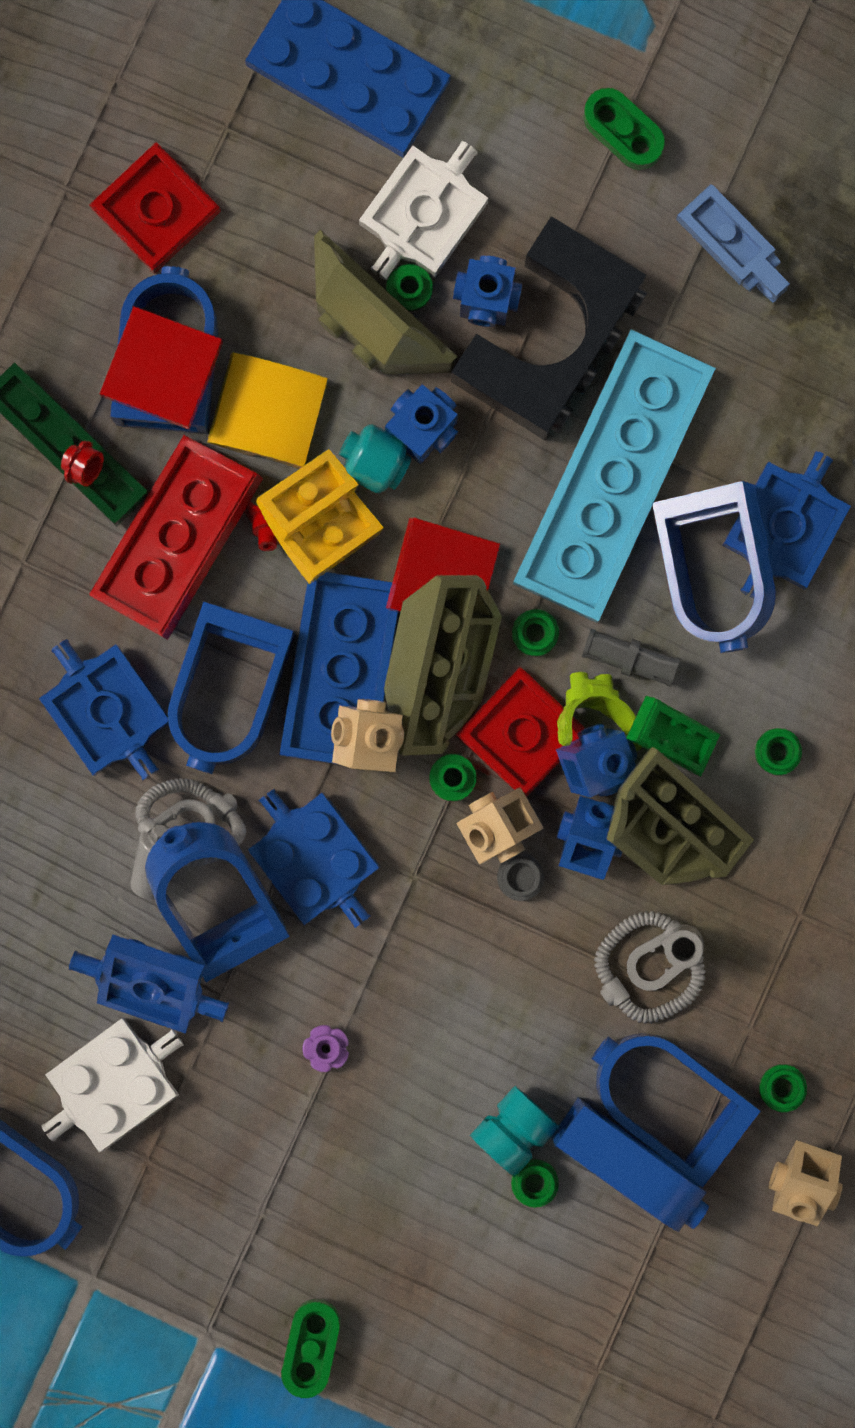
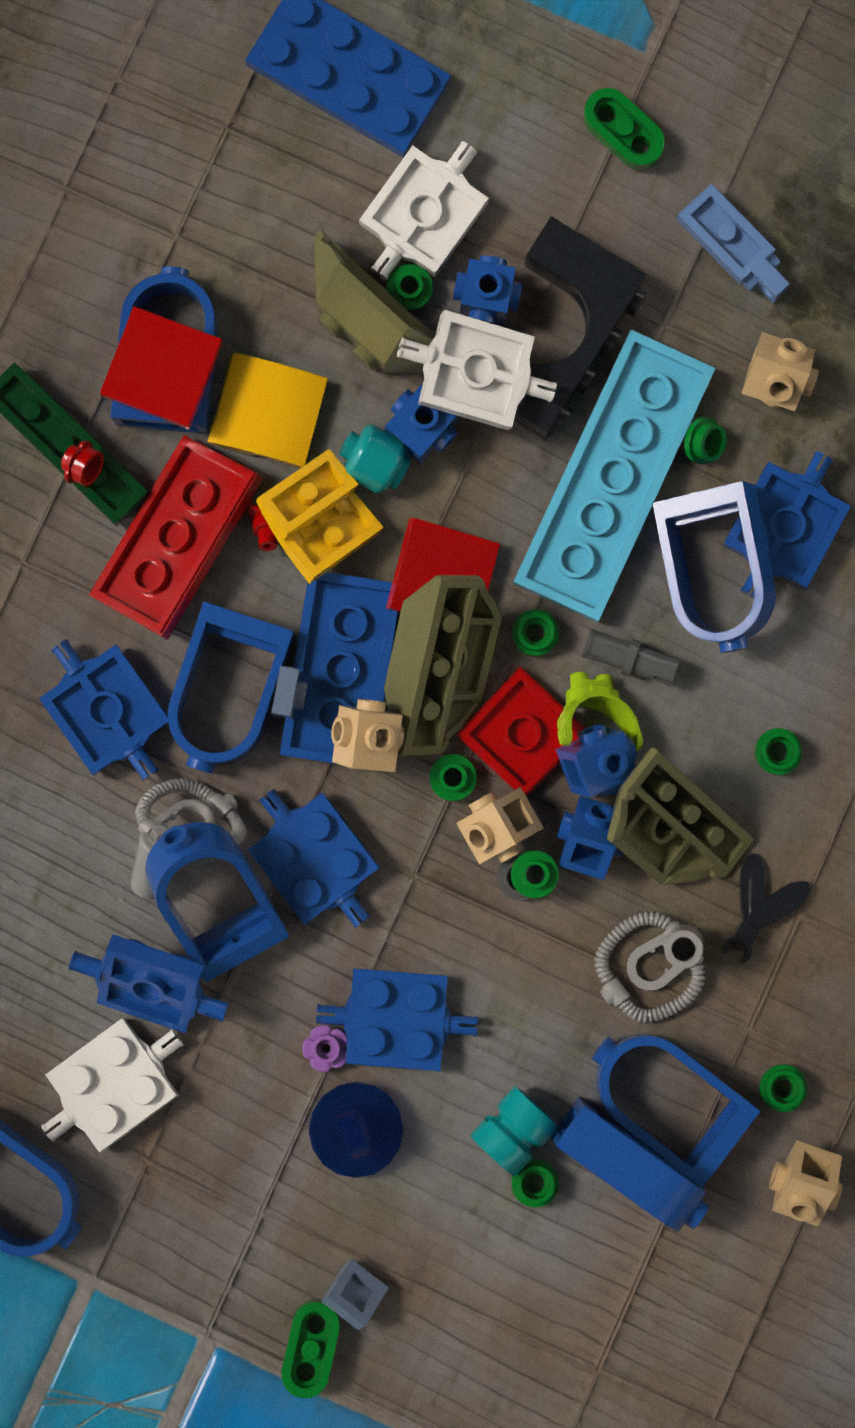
red tile [89,142,221,274] -> none
green plate [626,695,721,777] -> none
none -> sand blue plate [272,666,308,720]
none -> clear blue tile [309,1081,404,1178]
none -> blue plate [316,968,478,1072]
none -> sand blue plate [321,1259,389,1330]
none -> white plate [397,310,557,430]
none -> green plate [511,851,559,898]
none -> green plate [684,417,727,464]
none -> black piece [721,853,811,964]
none -> tan brick [741,332,819,412]

